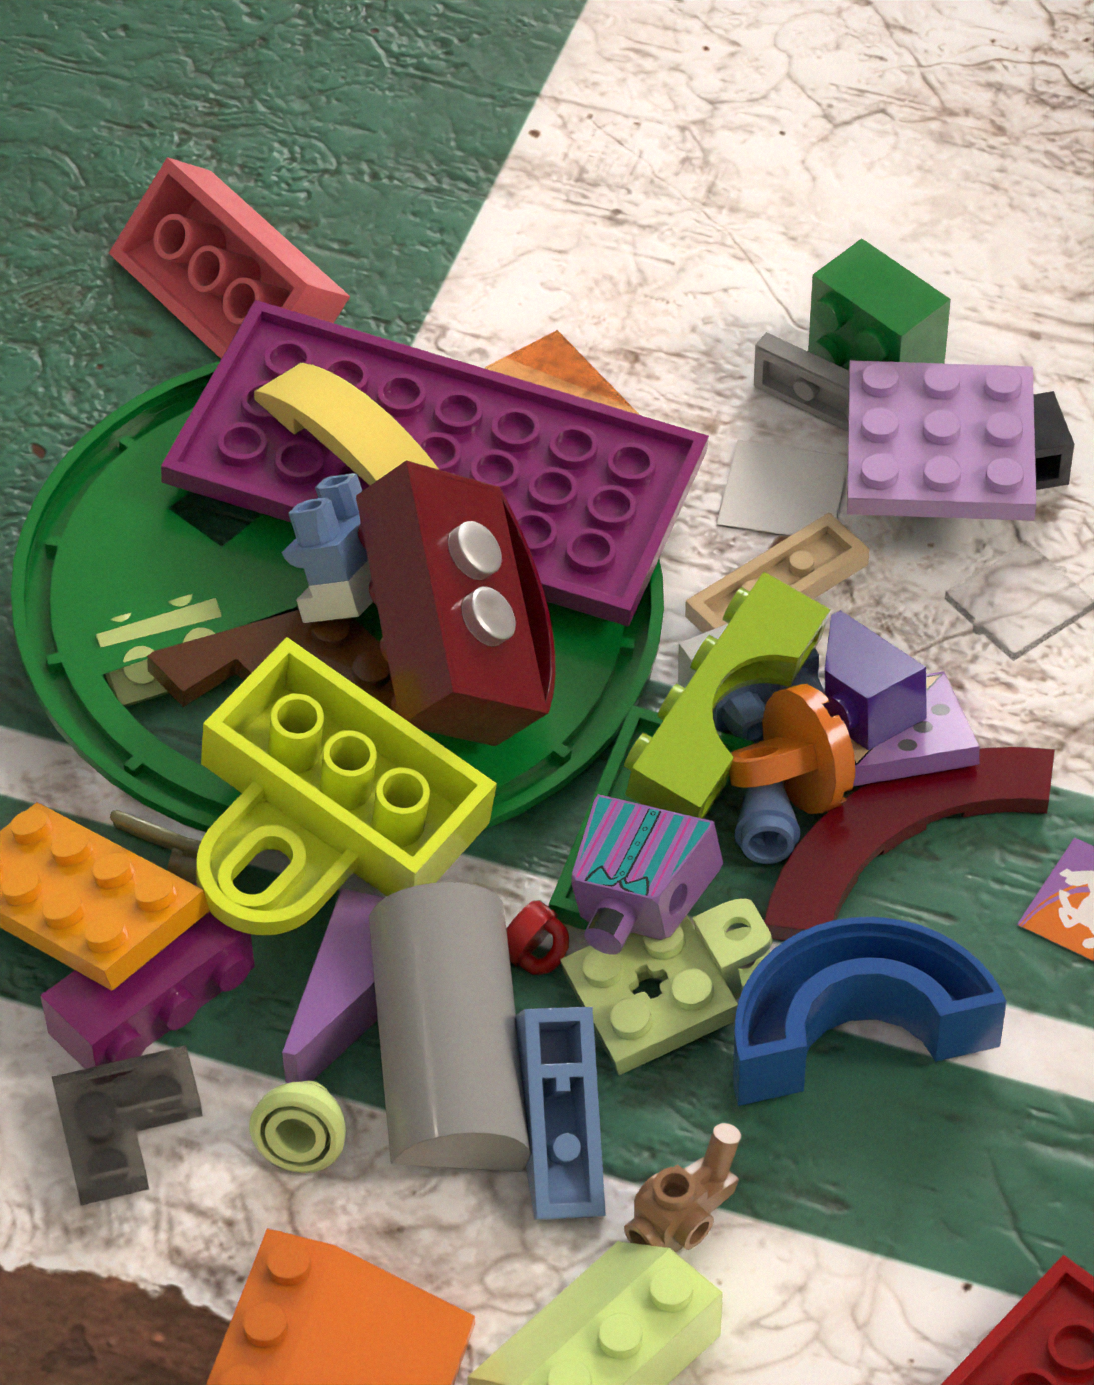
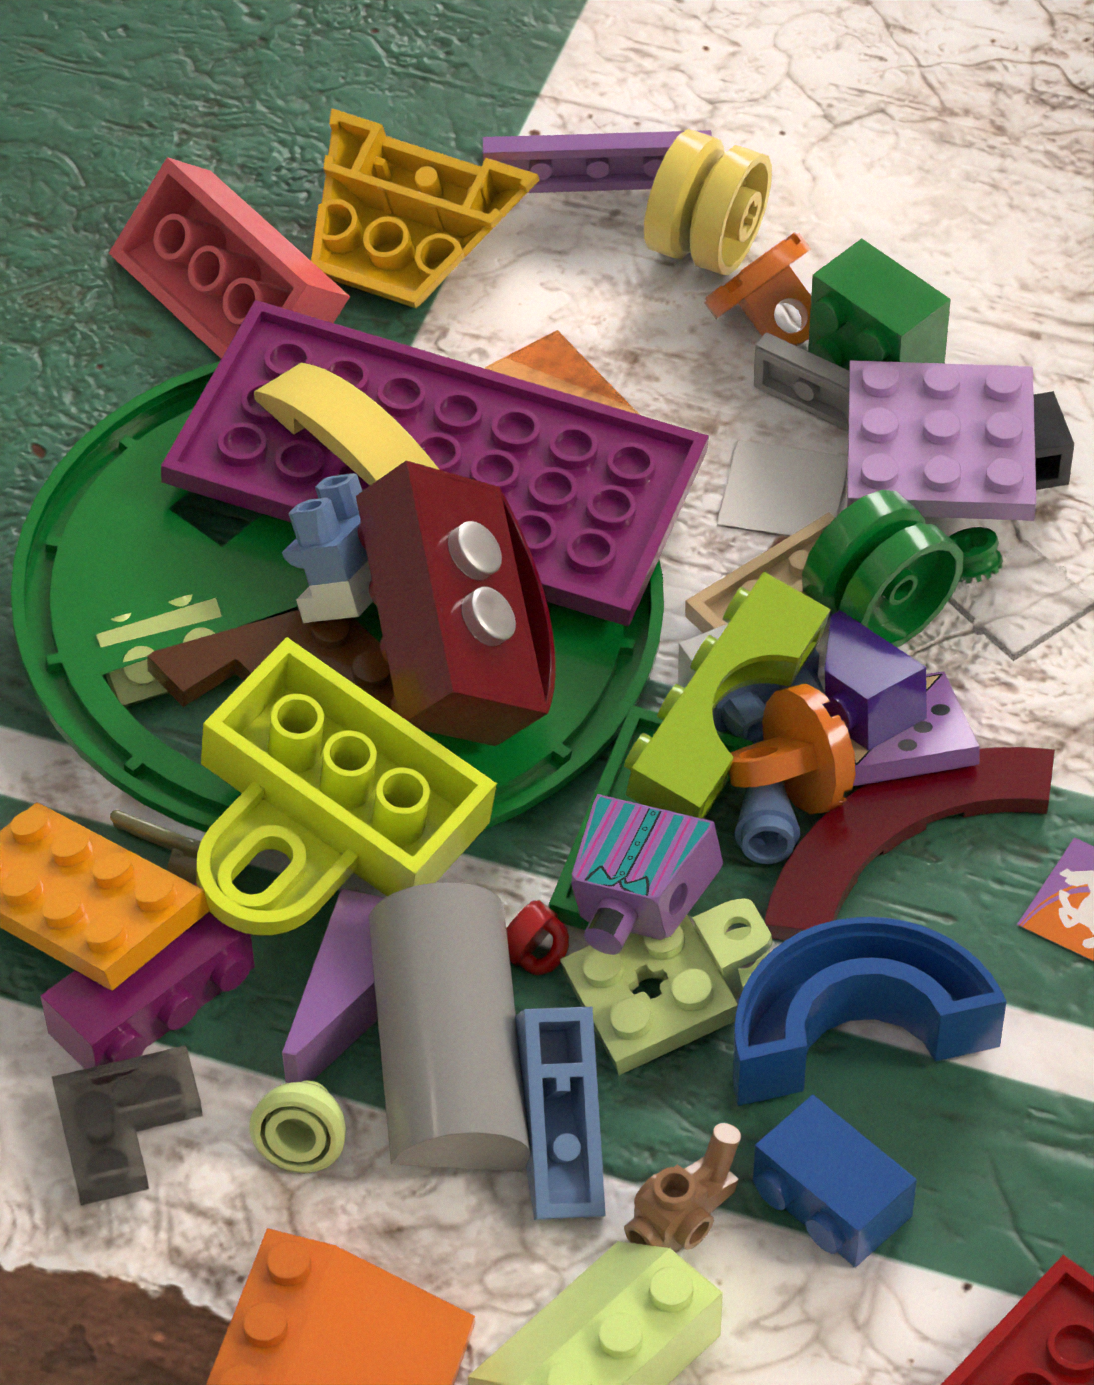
none -> yellow wedge [311,108,540,308]
none -> medium lavender panel [483,130,712,193]
none -> light yellow wheel [644,129,772,276]
none -> orange tile [704,232,811,346]
none -> blue brick [753,1094,917,1268]
none -> green wheel [802,489,963,647]
none -> green bush [949,527,1003,583]

